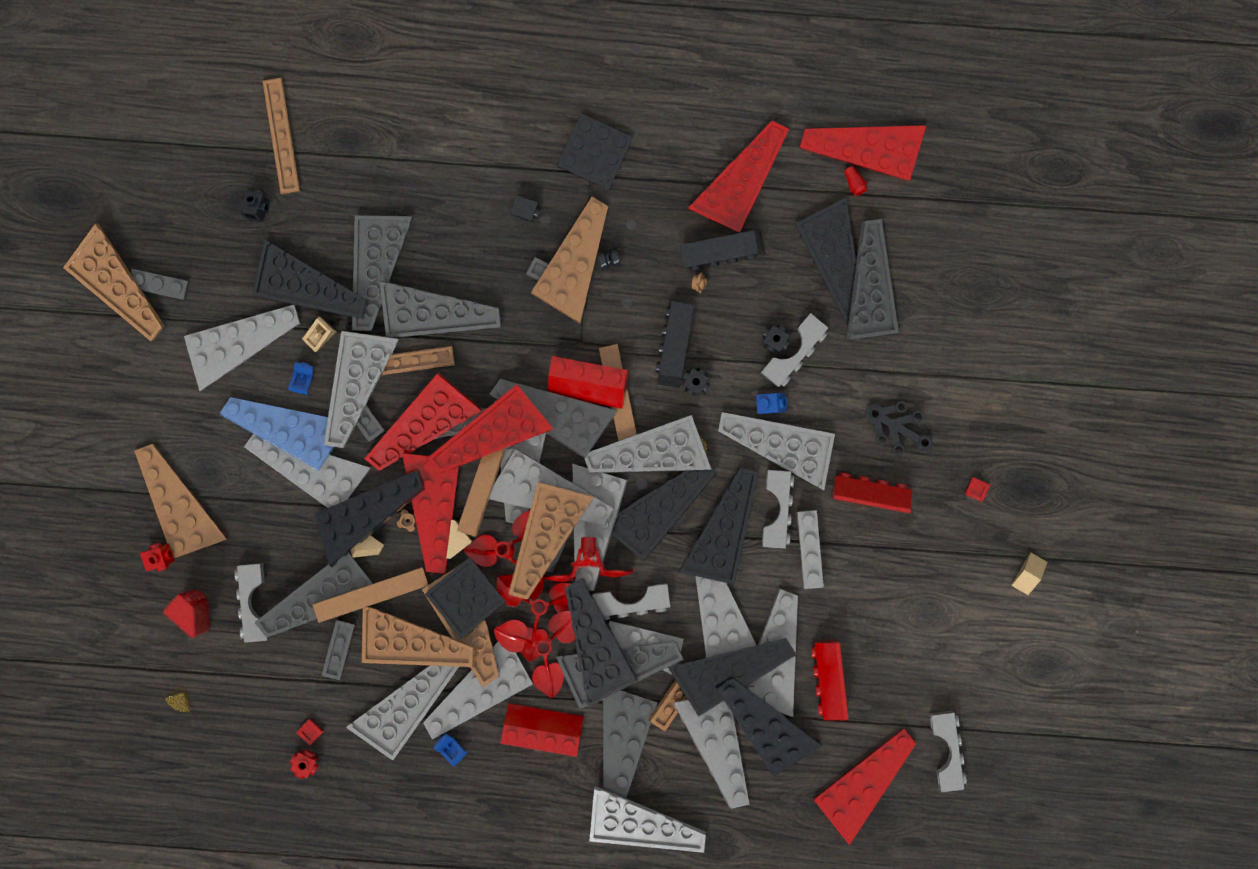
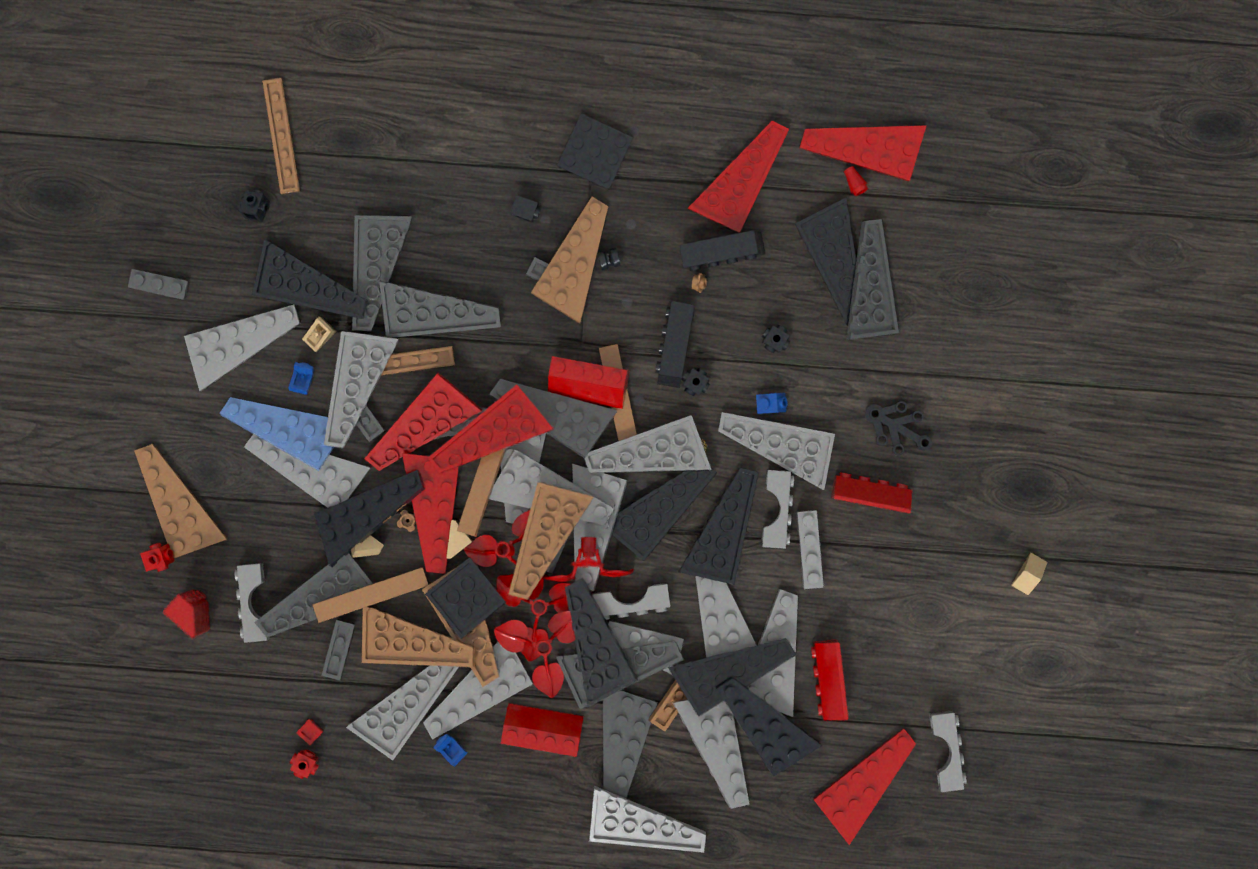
medium nougat wing [63,223,164,341] -> none
clear yellow tile [165,692,190,712] -> none
light grey arch [761,313,828,387] -> none
red tile [964,477,990,502] -> none

